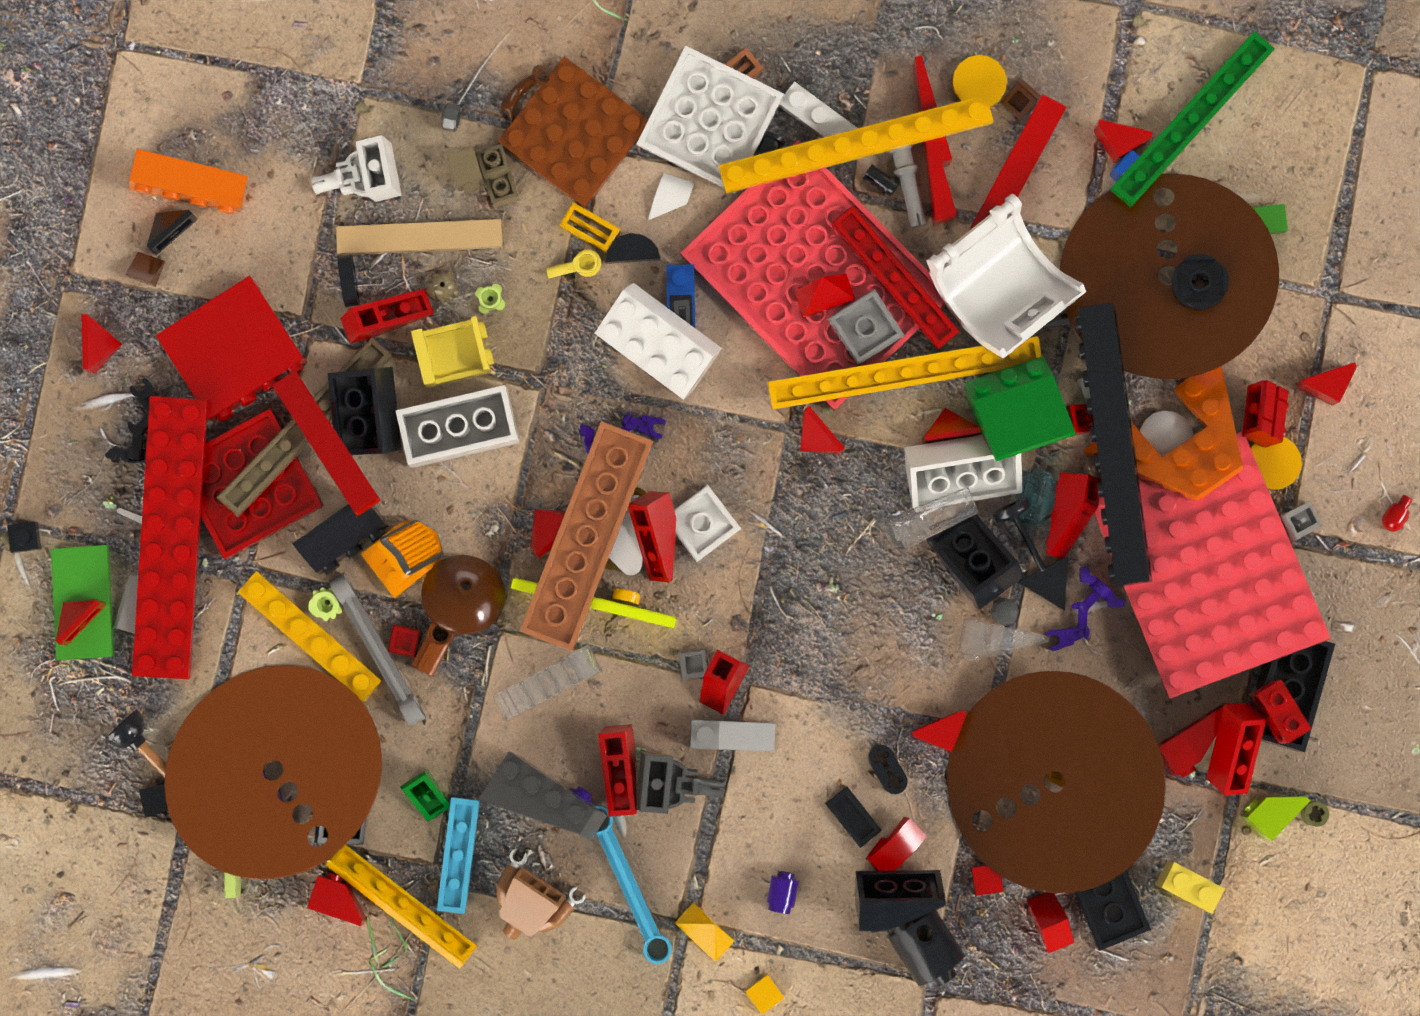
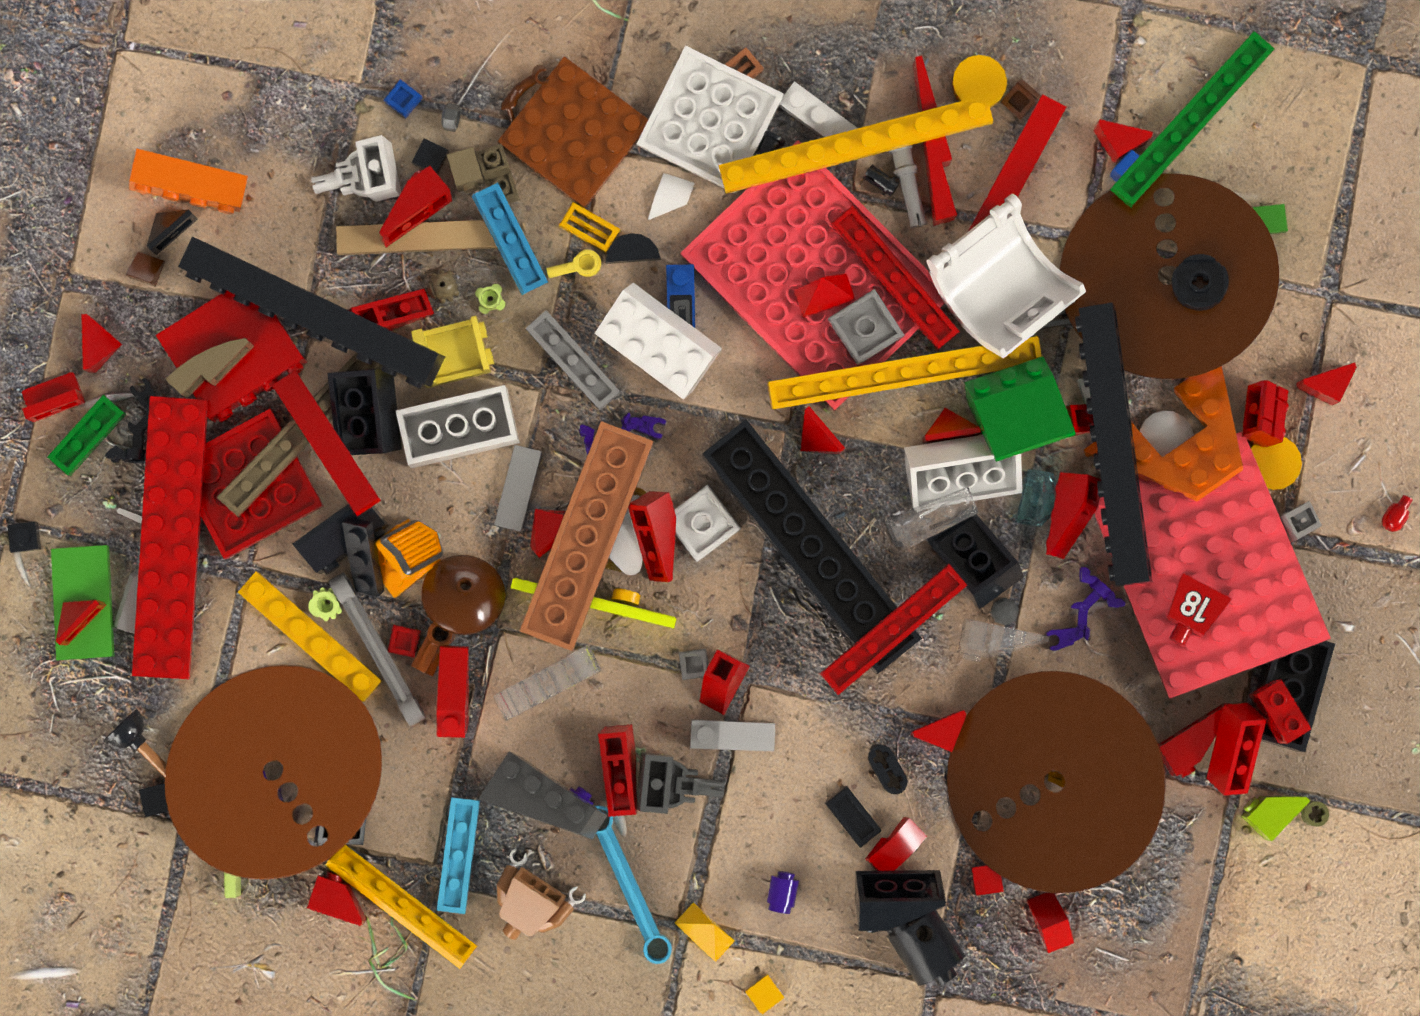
black beam [337,254,360,307] -> none
green slope [400,770,450,822] -> none
black piece [992,497,1068,611] -> none
black tile [1074,870,1151,951] -> none
light yellow brick [1155,860,1225,914] -> none
none -> red panel [22,372,86,422]
none -> green plate [47,395,126,476]
none -> dark tan slope [165,338,254,398]
none -> black brick [178,237,446,389]
none -> black plate [342,516,384,597]
none -> red slope [379,166,453,248]
none -> blue tile [383,79,423,119]
none -> black tile [412,138,449,174]
none -> red slope [437,646,469,738]
none -> dark azure plate [472,183,548,295]
none -> light grey tile [494,445,542,533]
none -> light grey plate [526,310,620,411]
none -> black brick [702,419,922,674]
none -> red tile [819,564,967,695]
none -> red torso [1166,573,1232,646]

